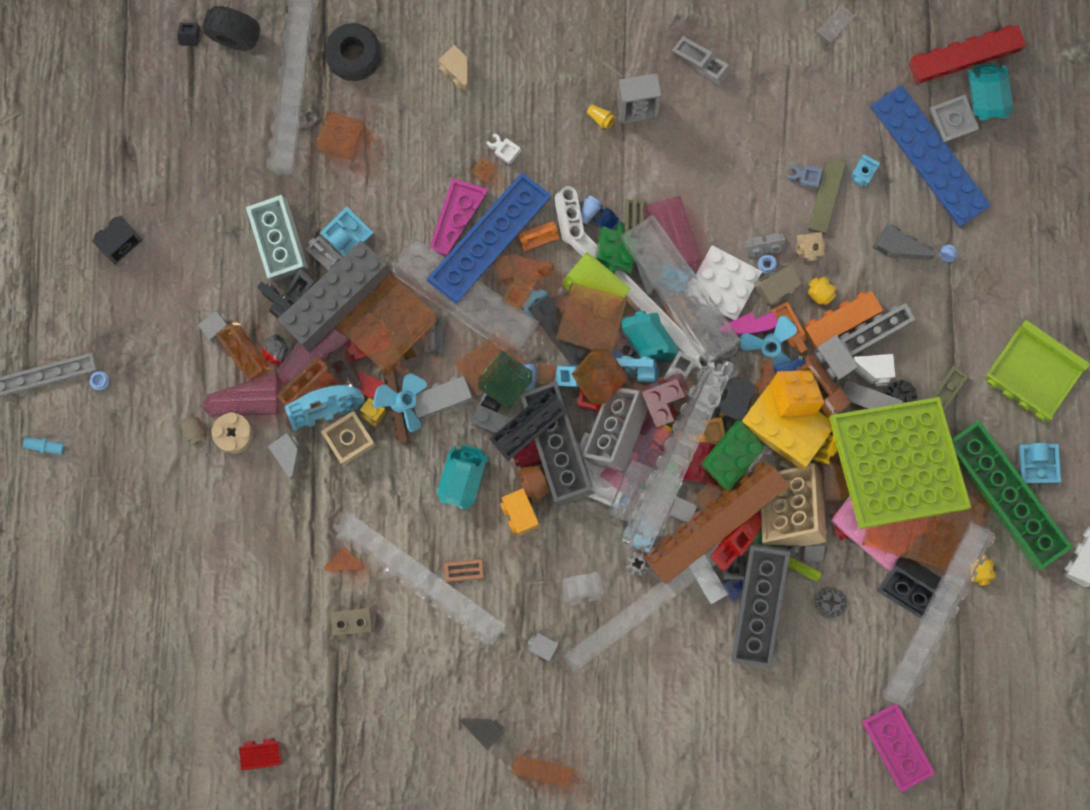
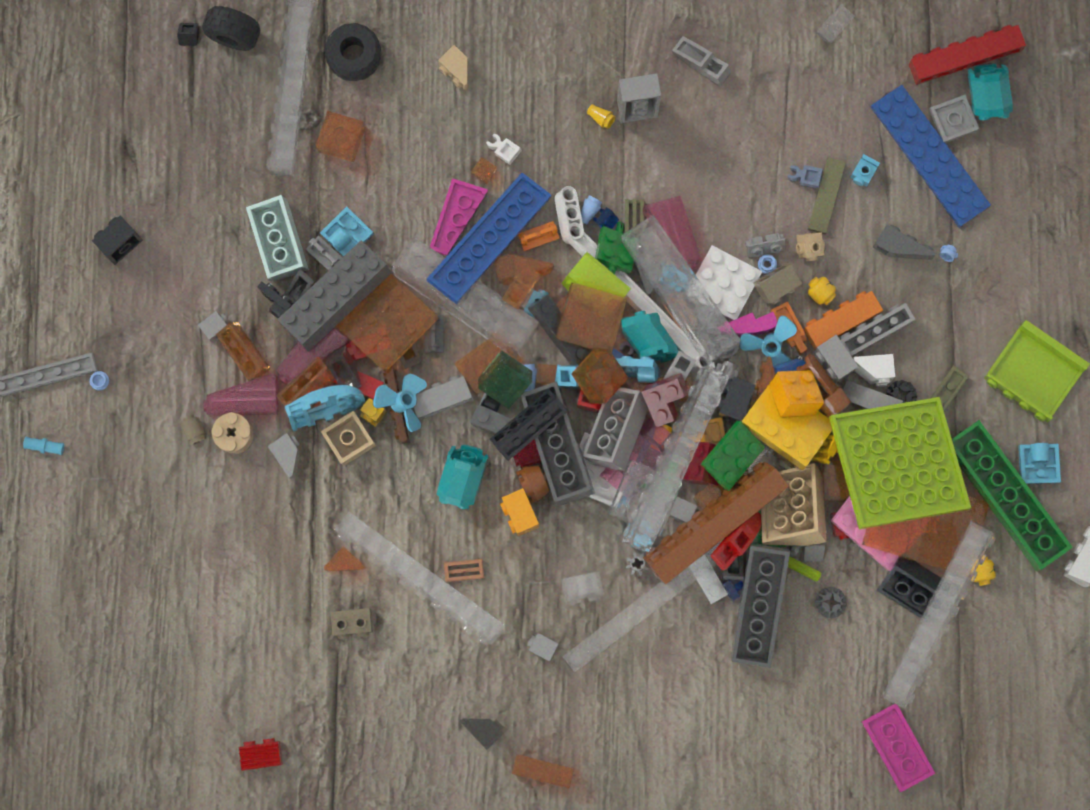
dark grey piece [262,334,292,365] -> none

